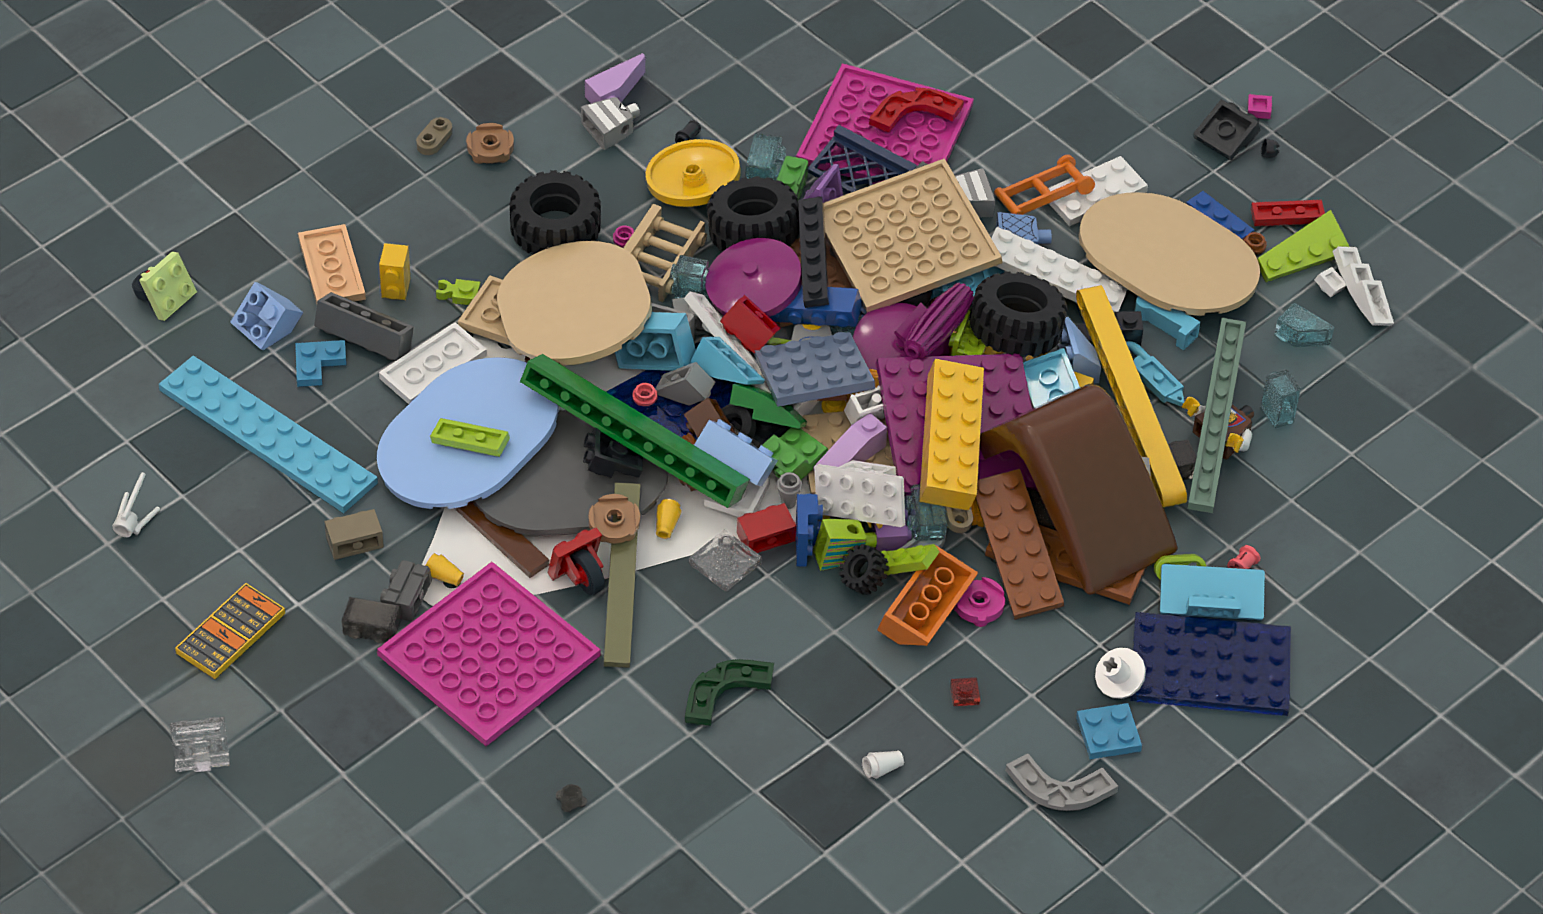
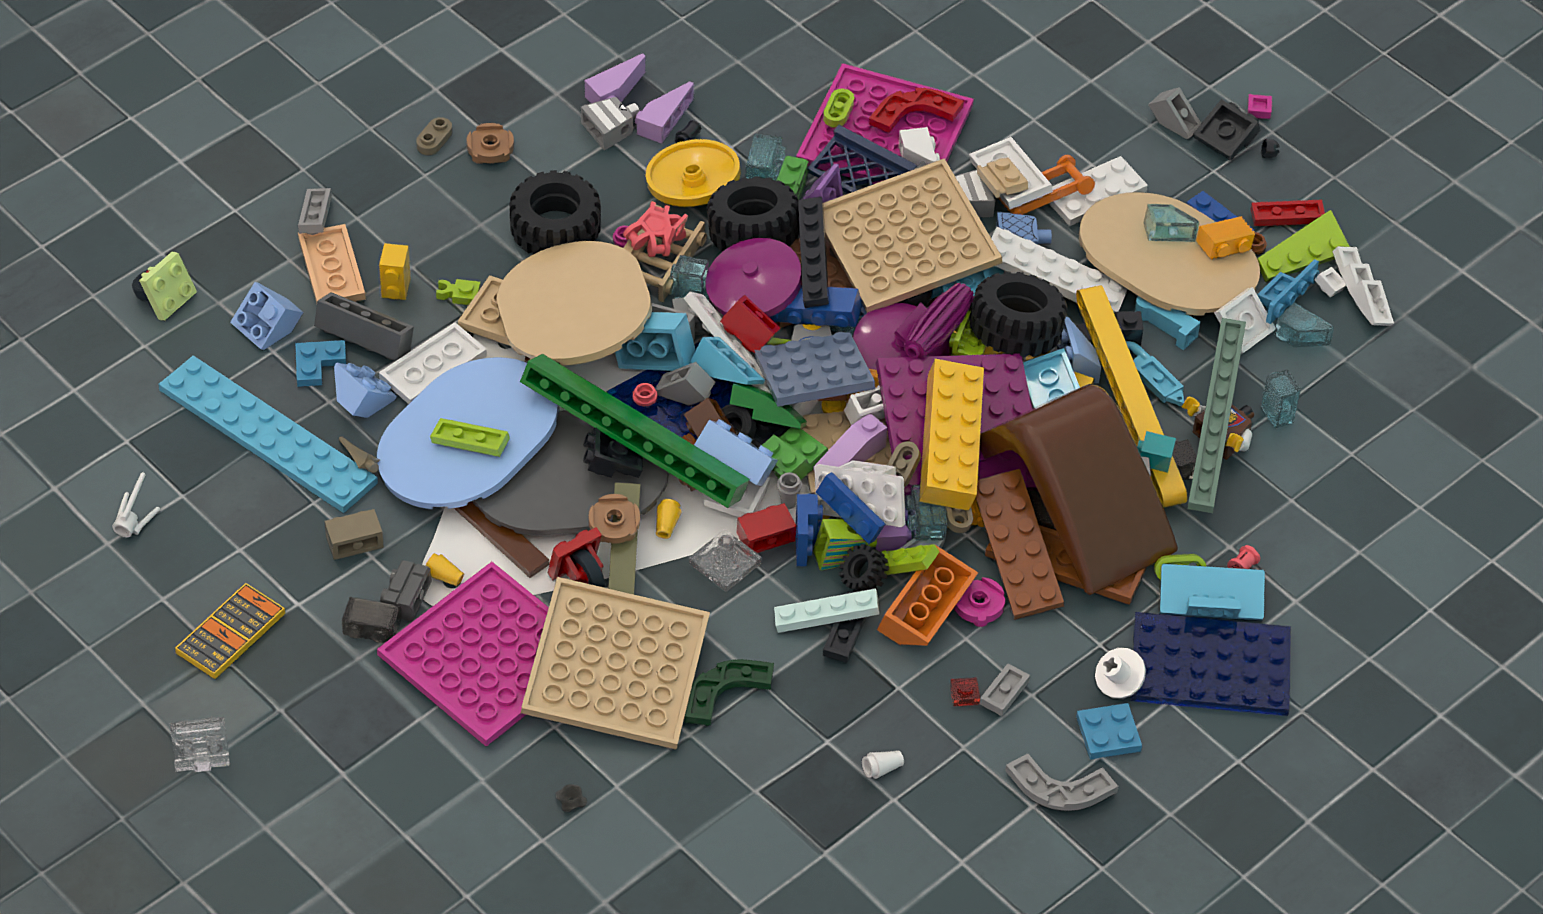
none -> light grey plate [298,188,332,235]
none -> light blue slope [334,363,397,418]
none -> dark tan piece [339,436,380,473]
none -> tan plate [521,577,710,749]
none -> coral piece [623,201,688,257]
none -> lavender slope [635,82,694,144]
none -> light aqua plate [774,589,880,633]
none -> blue plate [816,472,885,544]
none -> lime plate [823,89,854,127]
none -> black plate [823,591,866,663]
none -> dark tan plate [887,441,921,488]
none -> white slope [898,127,940,166]
none -> white plate [969,137,1053,209]
none -> tan plate [977,157,1028,198]
none -> light grey plate [980,664,1030,716]
none -> teal brick [1137,431,1176,473]
none -> clear light blue slope [1144,204,1199,242]
none -> light grey slope [1148,87,1201,139]
none -> light orange brick [1196,216,1255,260]
none -> white plate [1214,287,1276,354]
none -> dark azure bracket [1257,259,1320,324]

